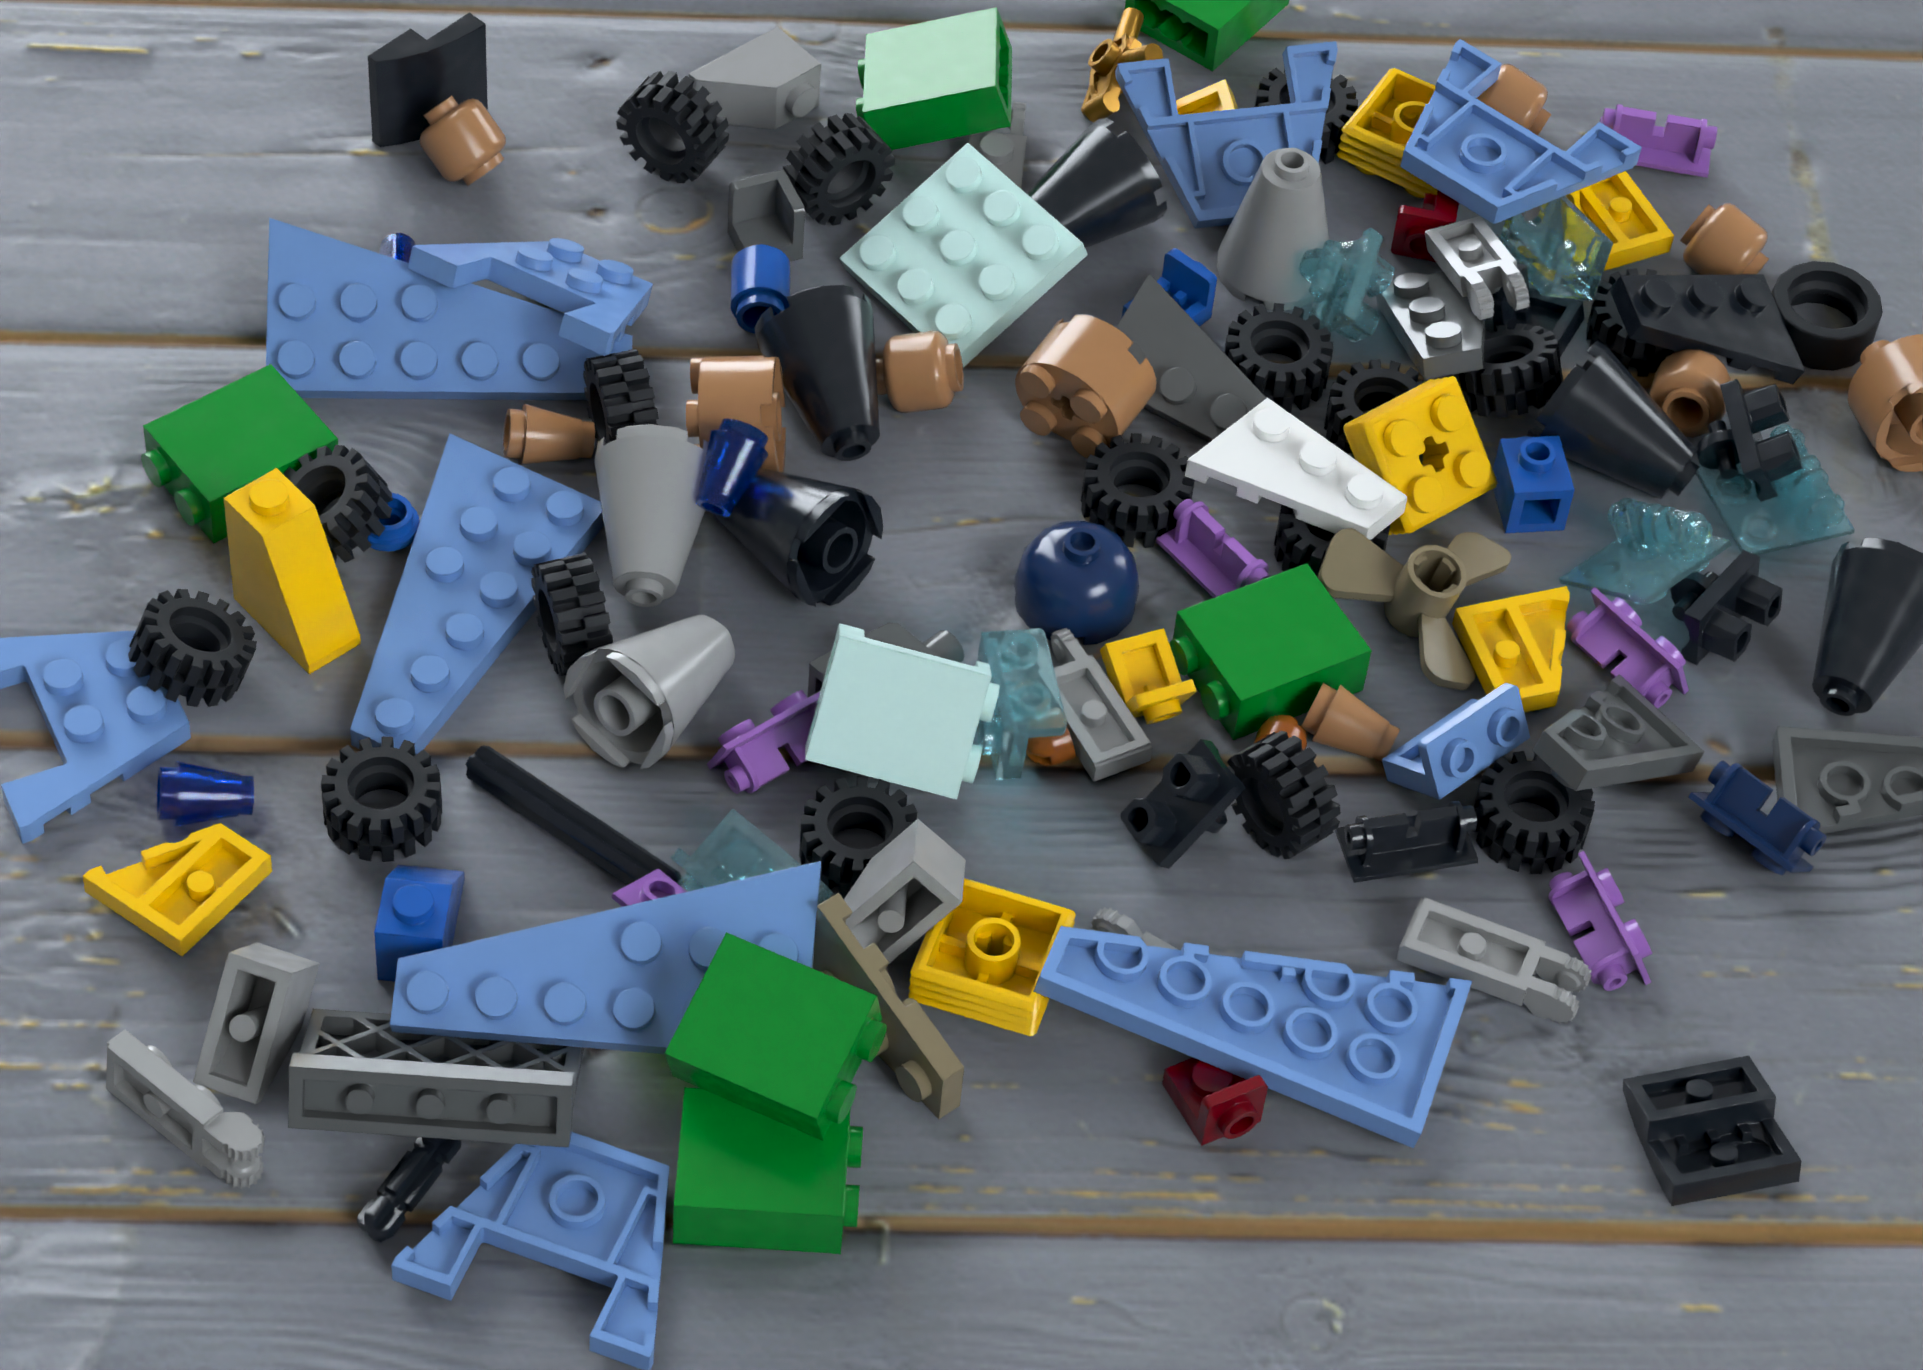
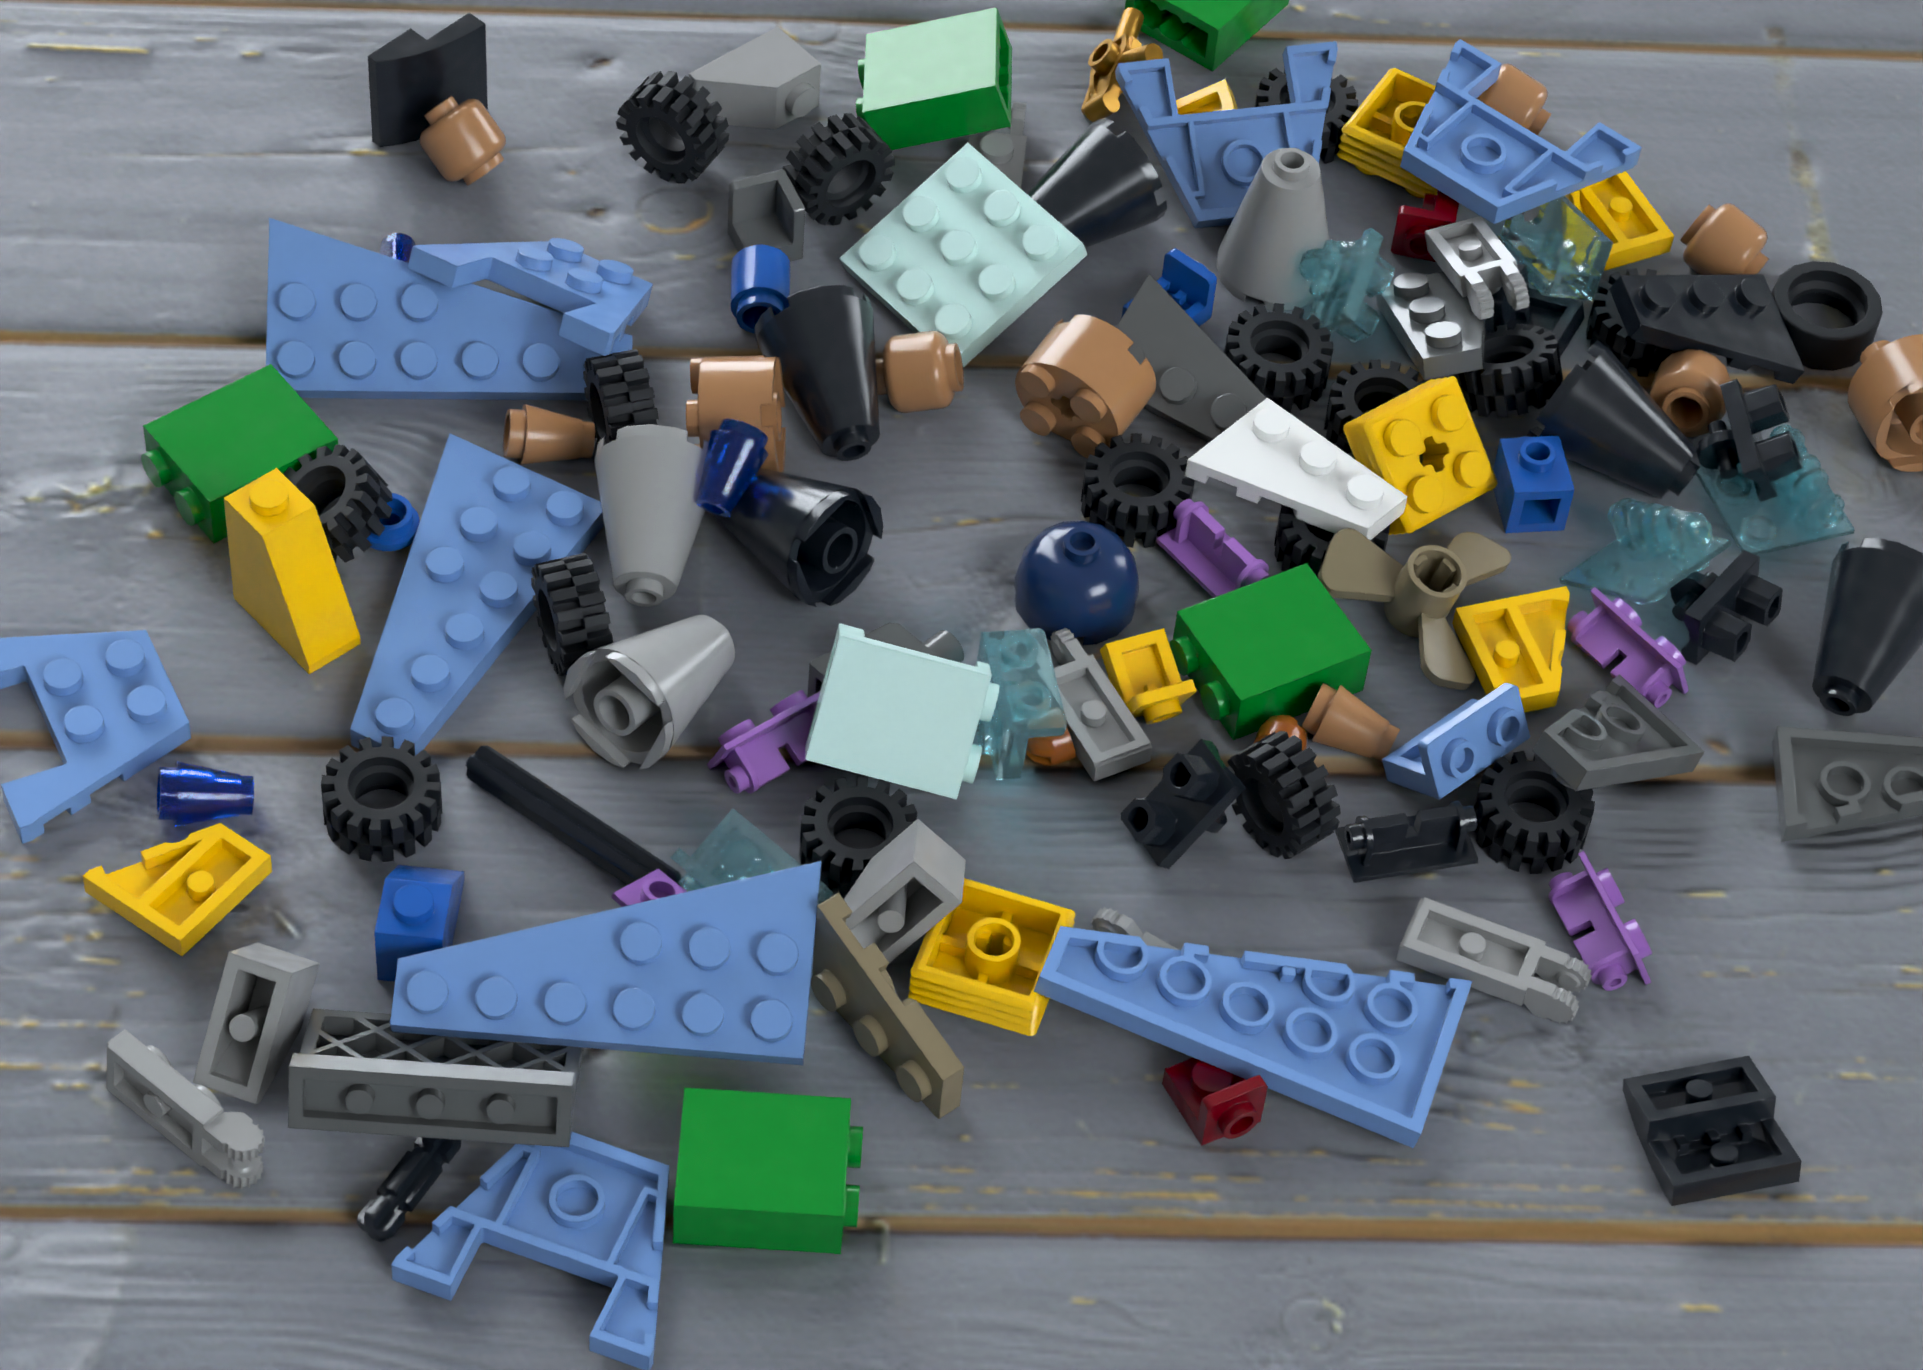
black tyre [128,589,257,707] -> none
green brick [664,932,887,1141] -> none
medium lavender hinge [1600,104,1717,178] -> none
dark blue hinge [1688,761,1827,875] -> none

